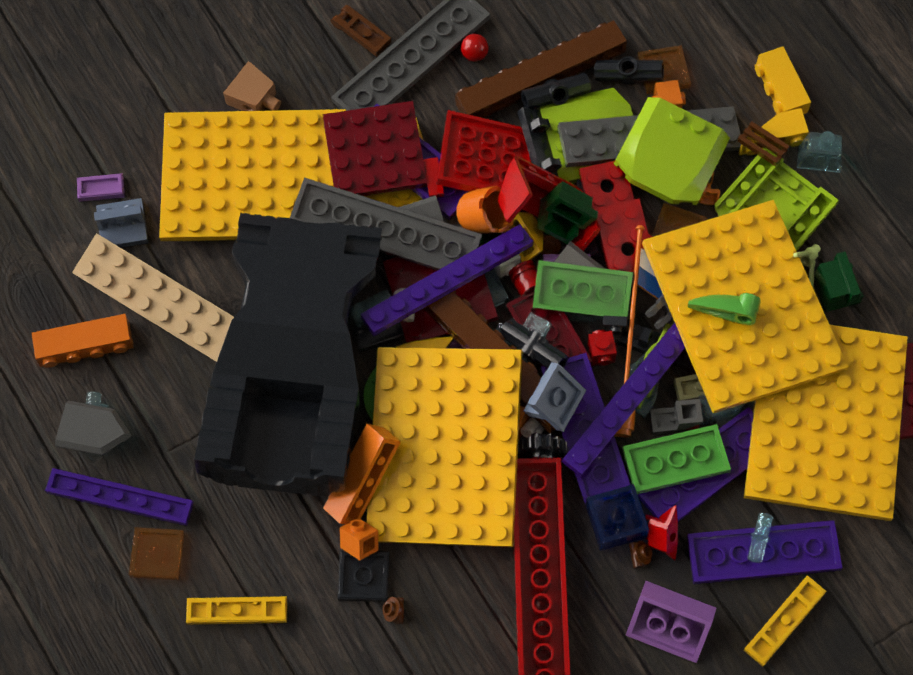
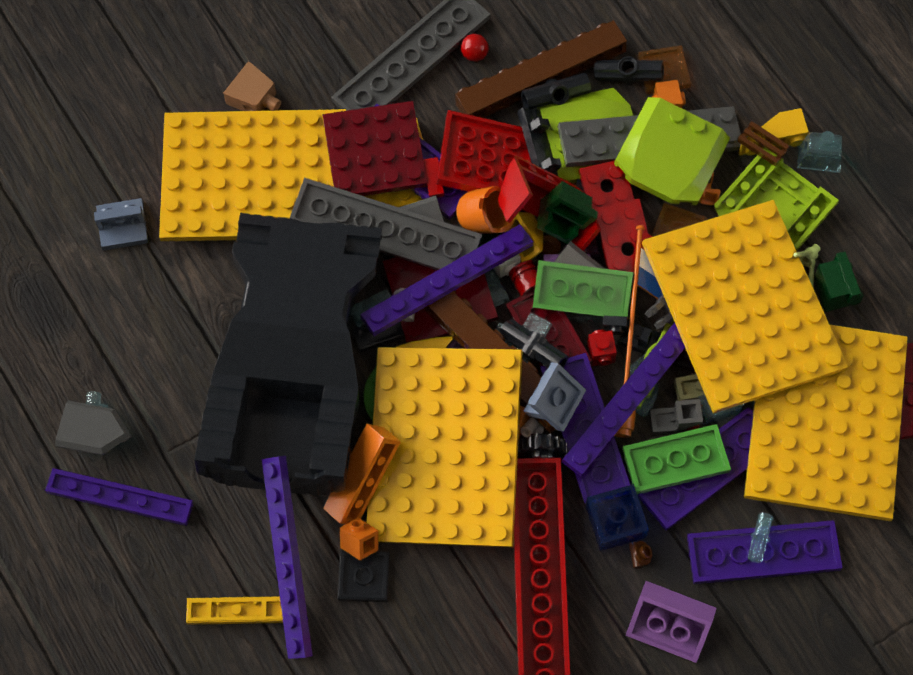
orange brick [32,314,134,368] -> none
tan plate [72,233,234,362] -> none
medium lavender tile [77,173,125,202] -> none
clear orange tile [129,527,185,580] -> none
reddish brown plate [330,5,391,57] -> none
reddish brown plate [383,597,404,624] -> none
red piece [645,505,678,560] -> none
bright green piece [688,293,761,325] -> none
yellow plate [744,575,827,667] -> none
yellow brick [755,46,811,114] -> none
none -> dark purple plate [262,456,313,659]

